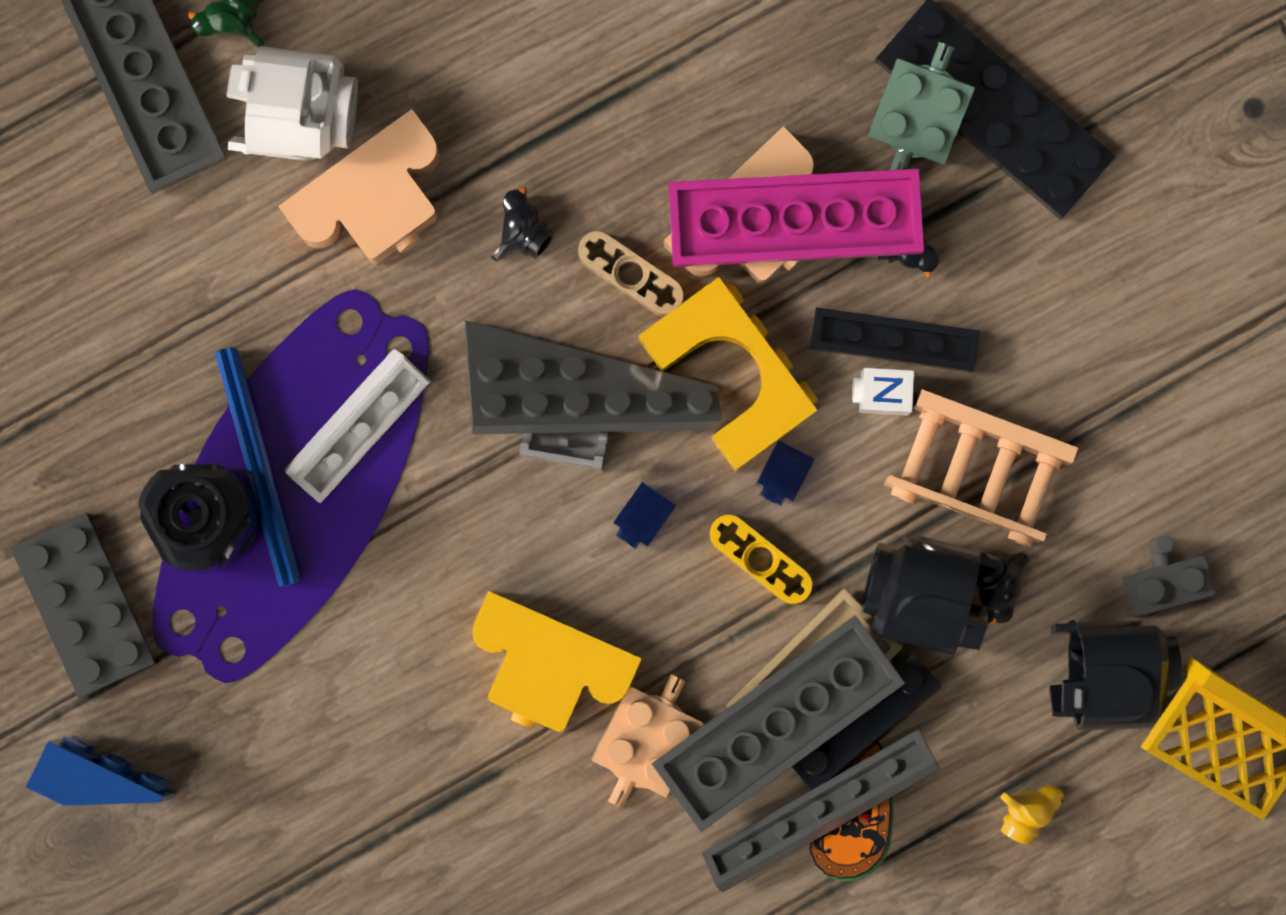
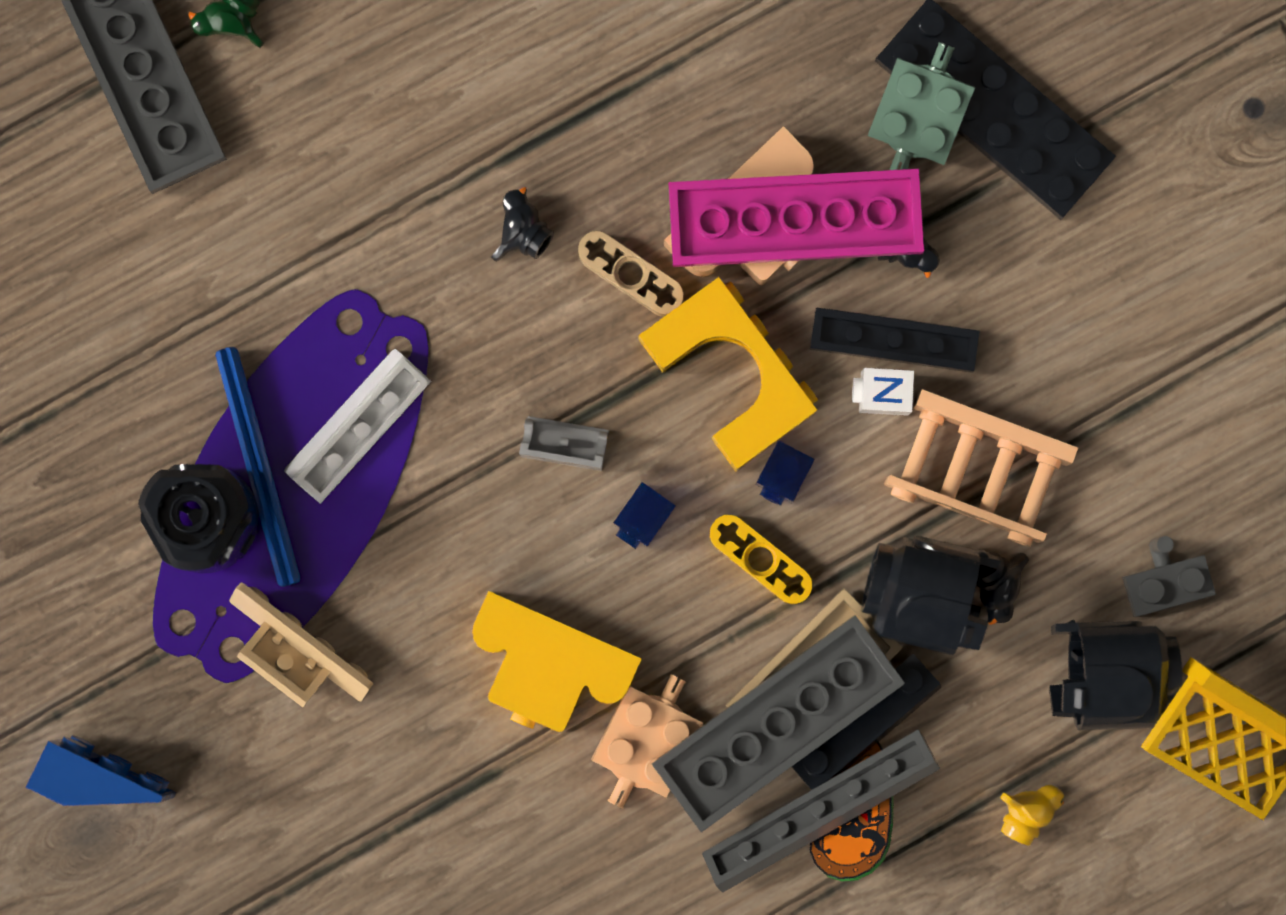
dark grey plate [11,513,157,699] -> none
white piece [227,46,358,161] -> none
light nougat brick [278,109,439,264] -> none
dark grey wing [464,320,722,434] -> none
none -> tan bracket [229,582,373,707]

